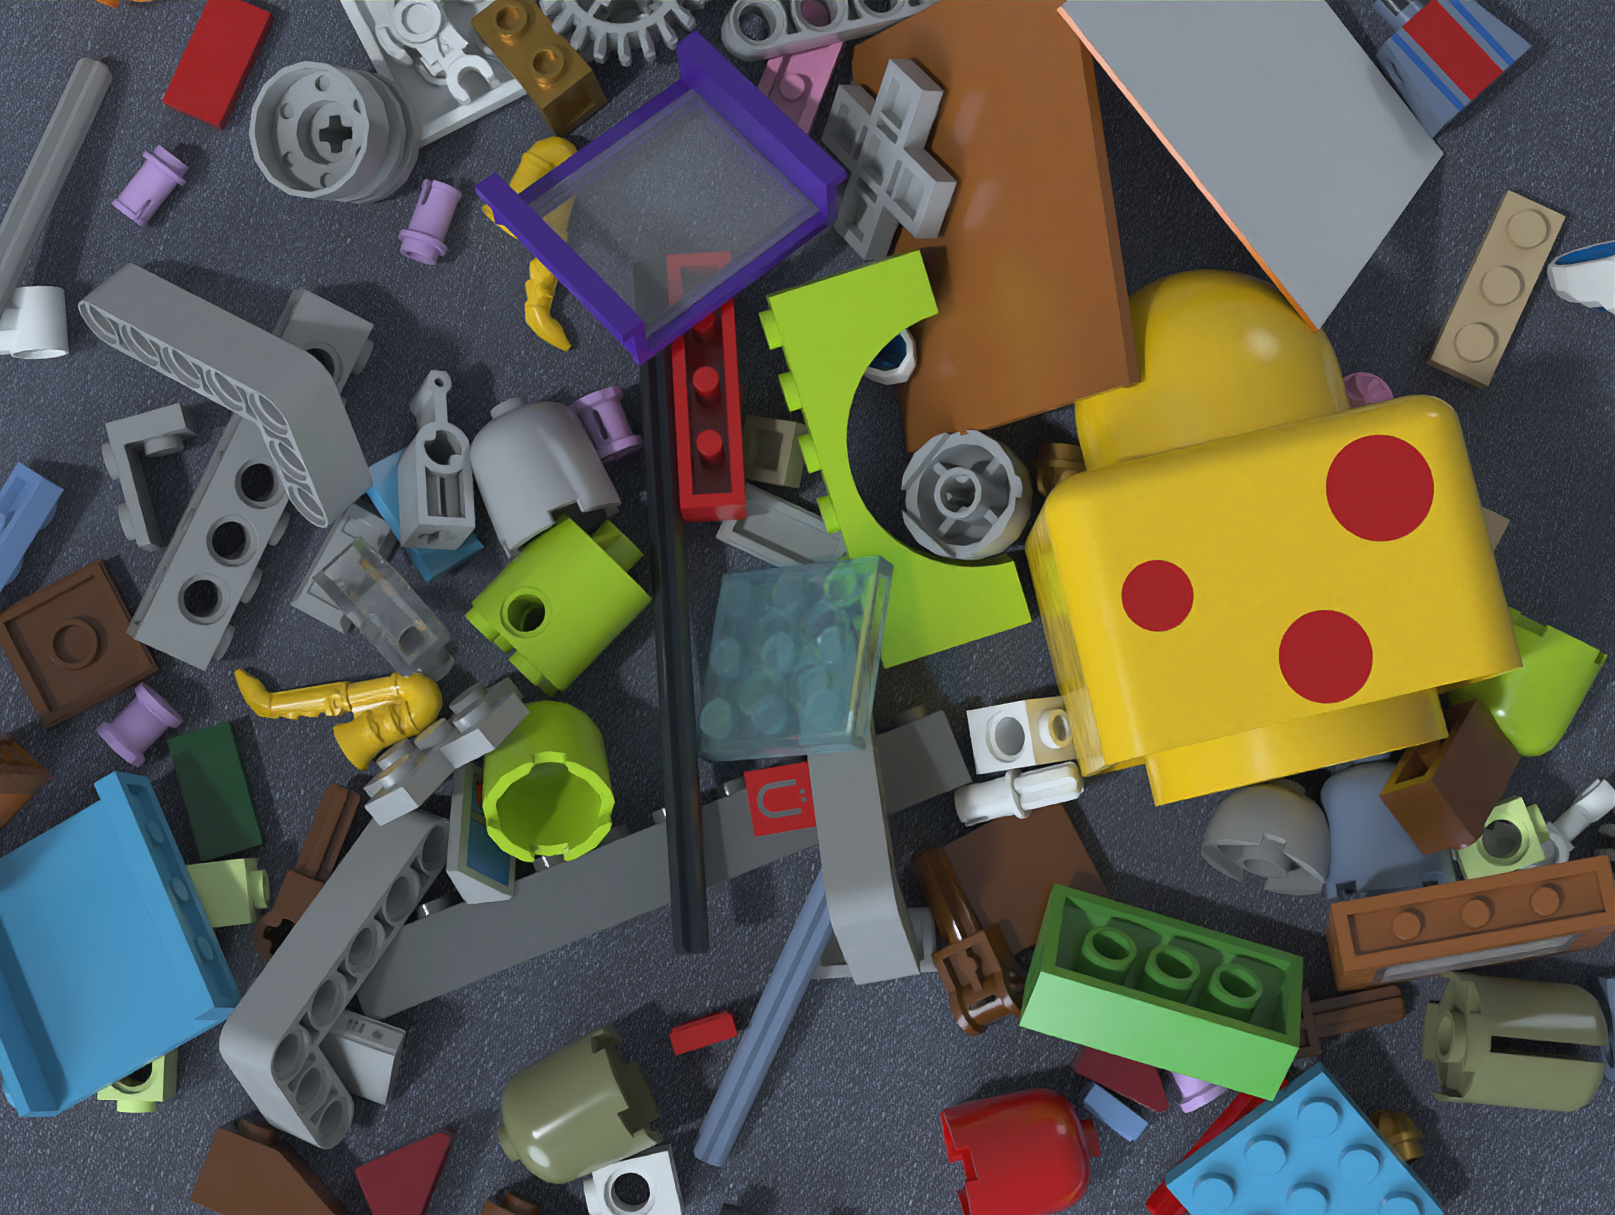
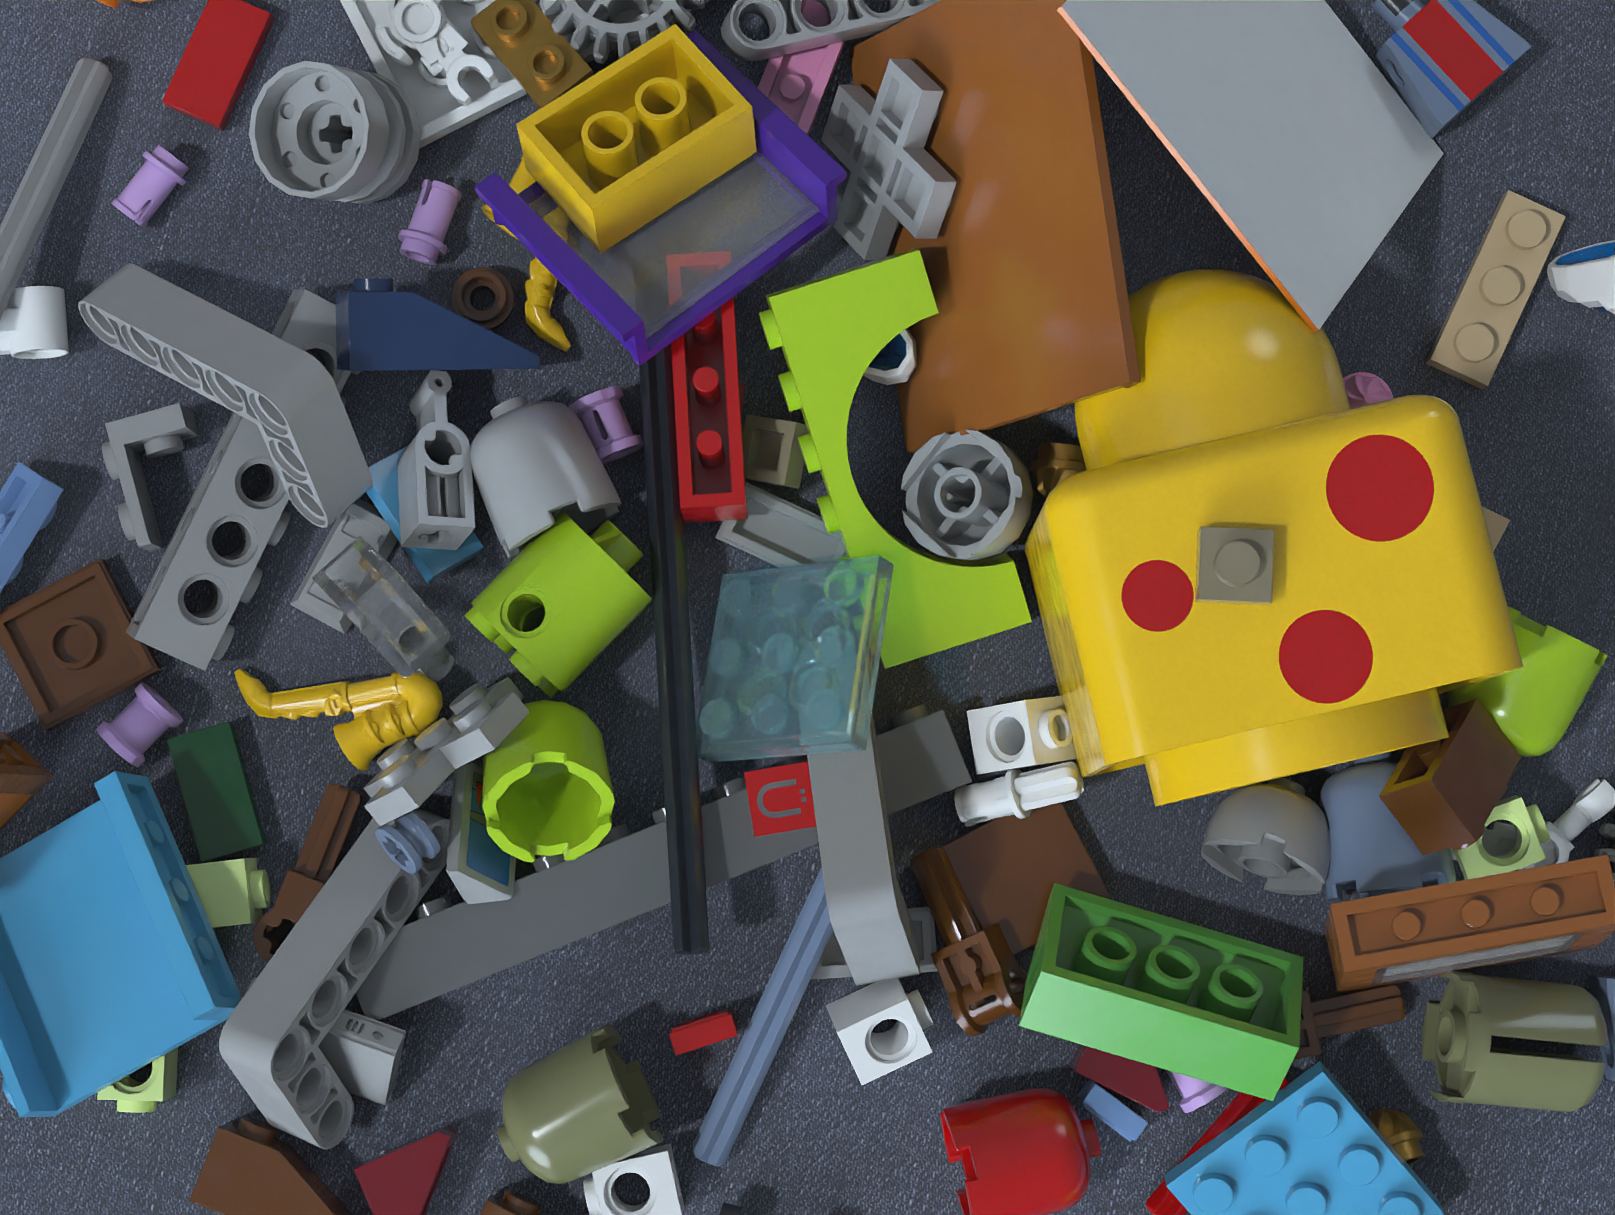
none -> dark blue slope [335,279,540,371]
none -> sand blue bush [375,811,440,874]
none -> reddish brown plate [451,267,515,330]
none -> yellow brick [516,24,757,254]
none -> white brick [826,978,934,1085]
none -> dark tan plate [1195,527,1274,605]

